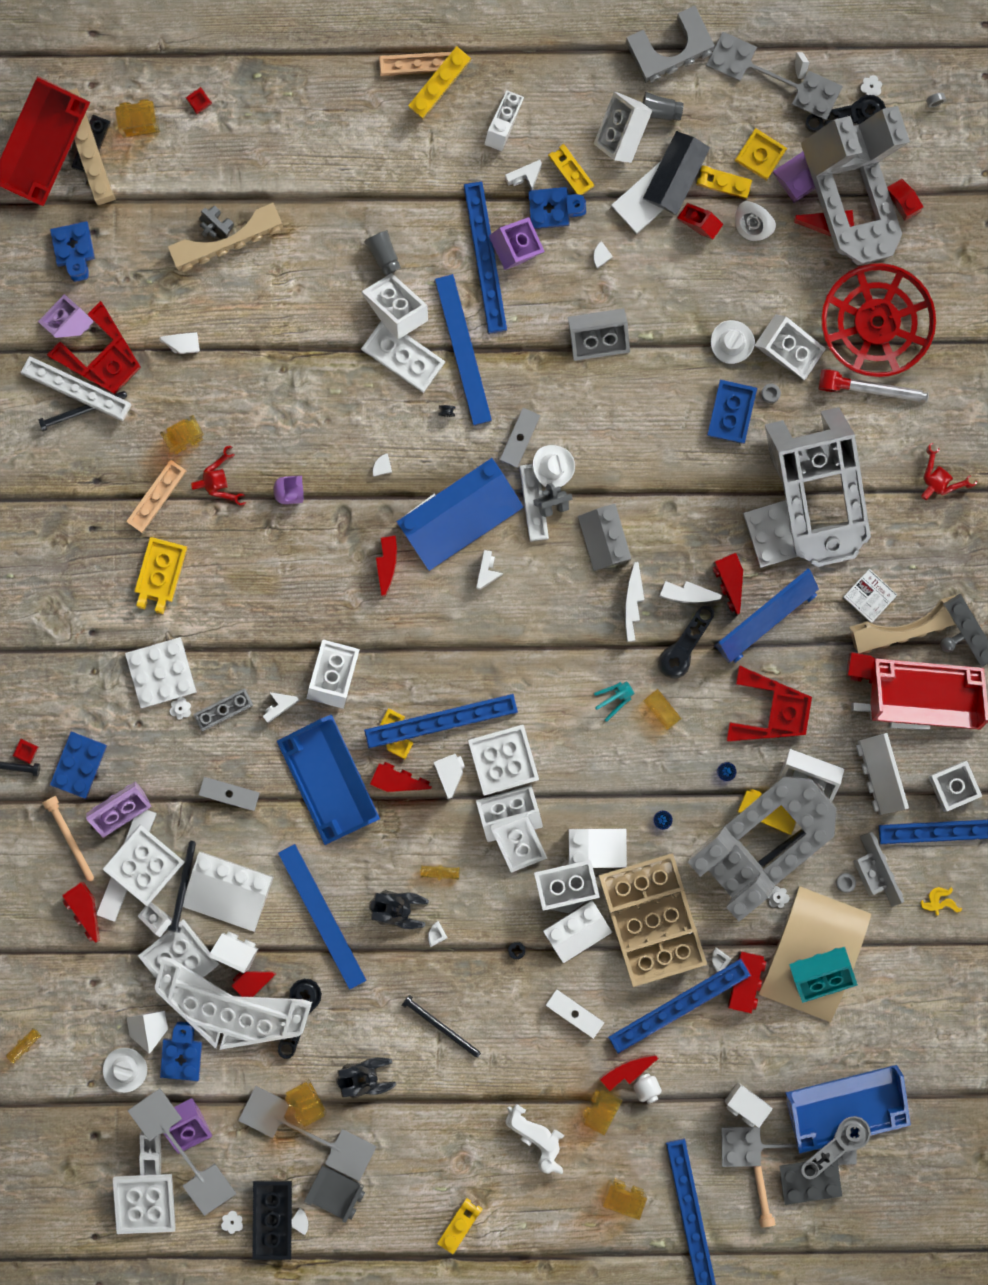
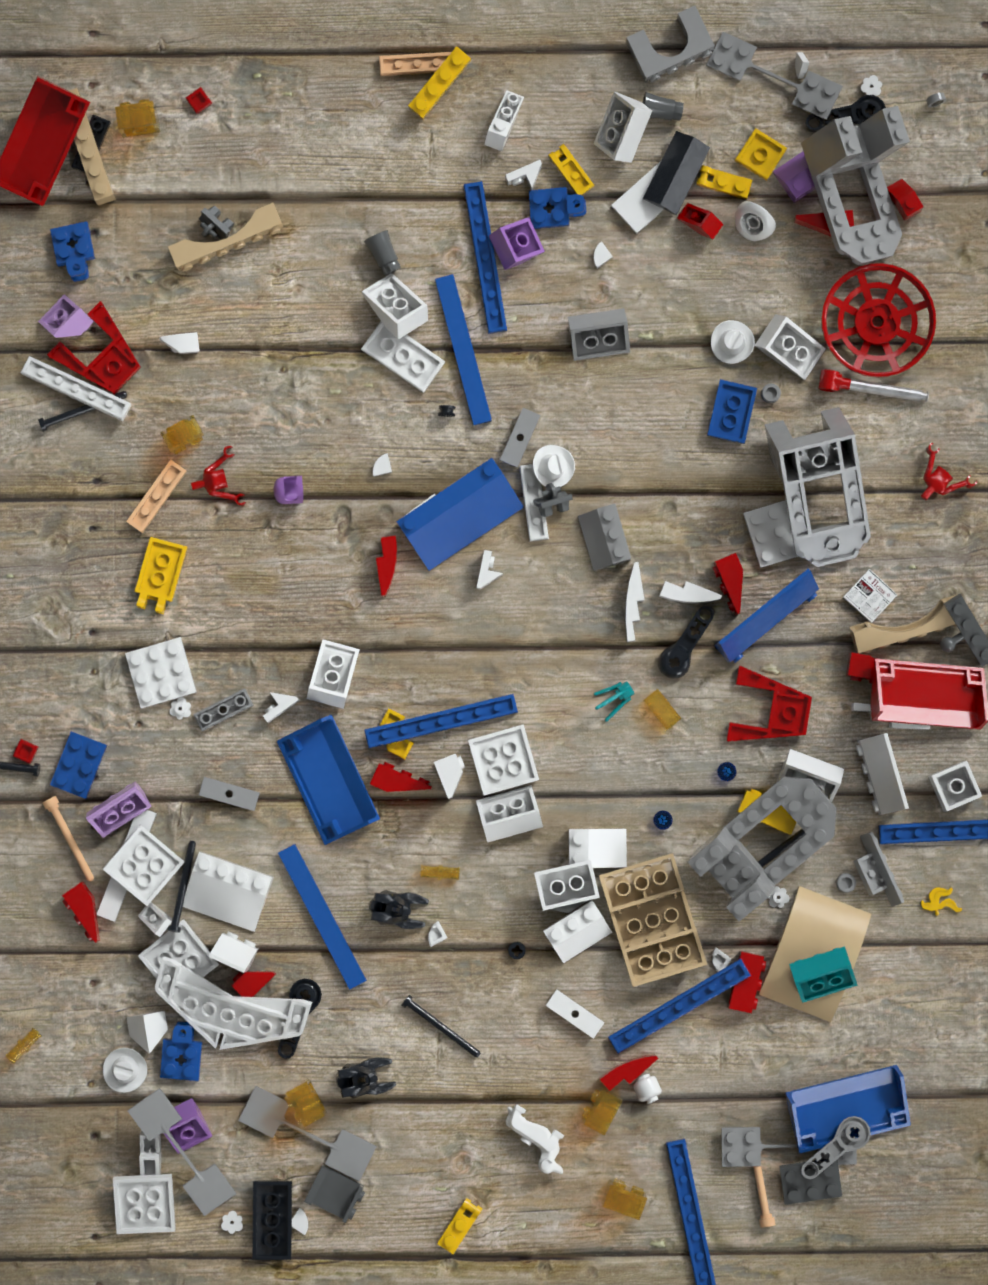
white plate [490,812,547,873] -> none
white brick [725,1083,773,1128] -> none

